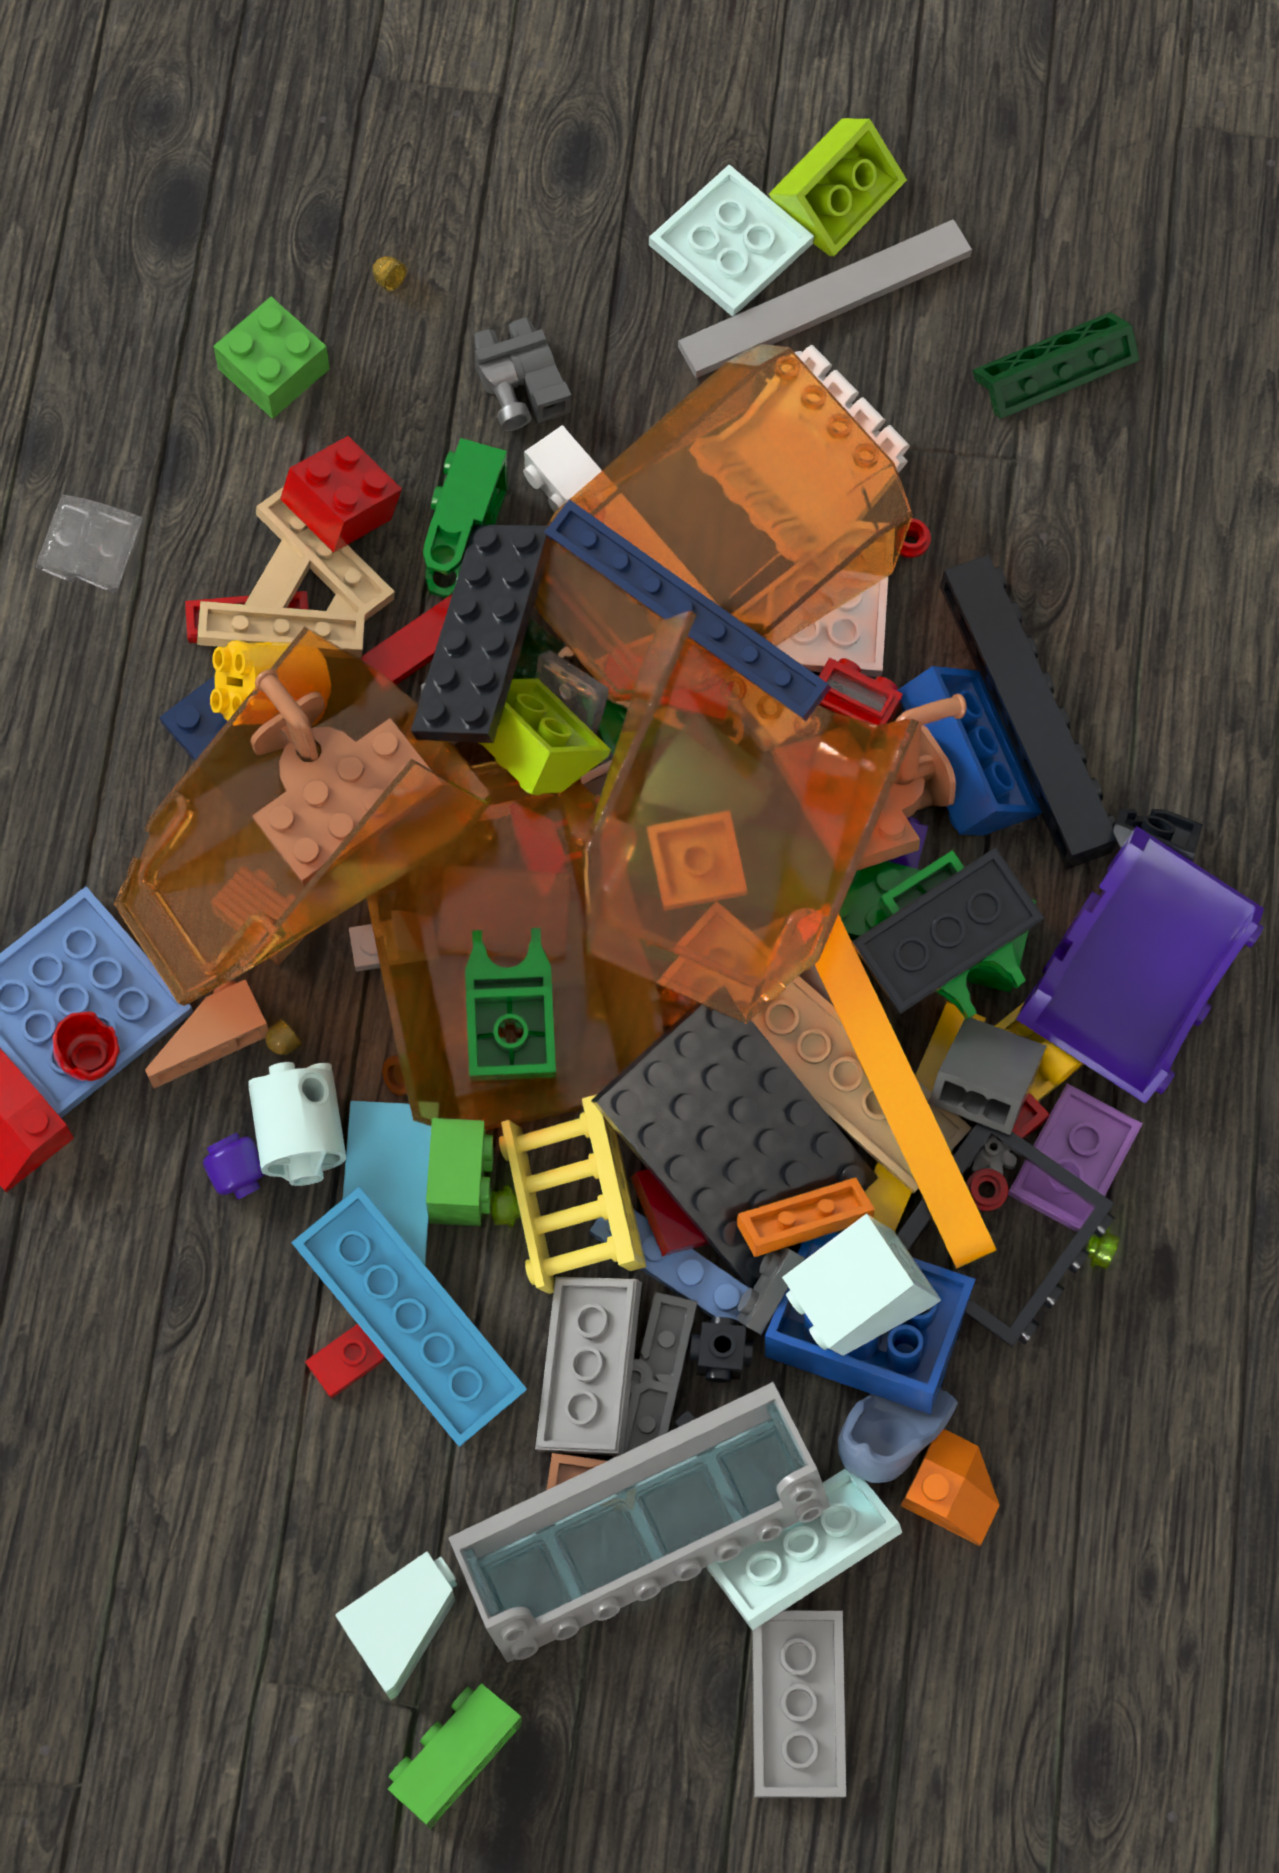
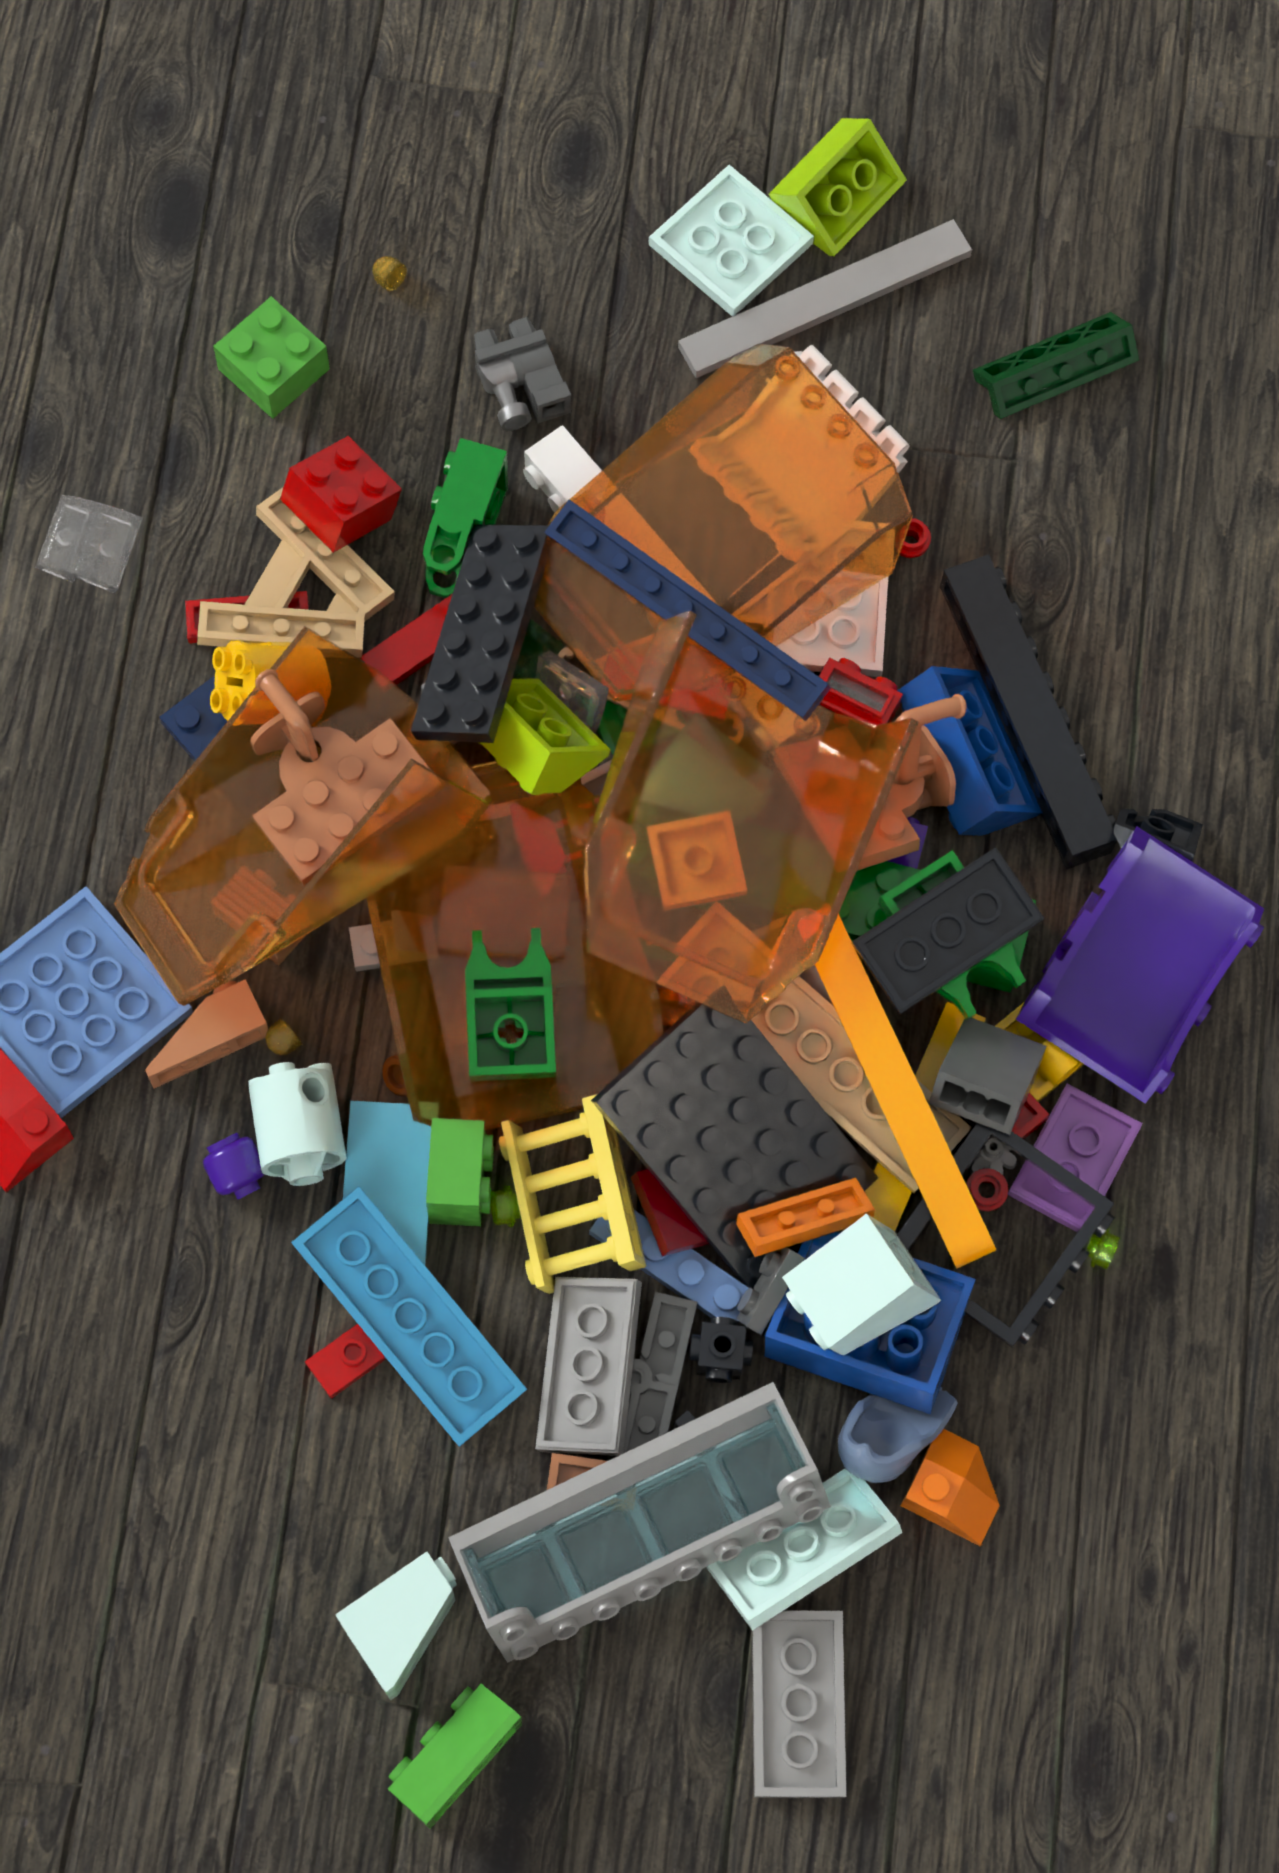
red hair [53,1011,120,1081] -> none

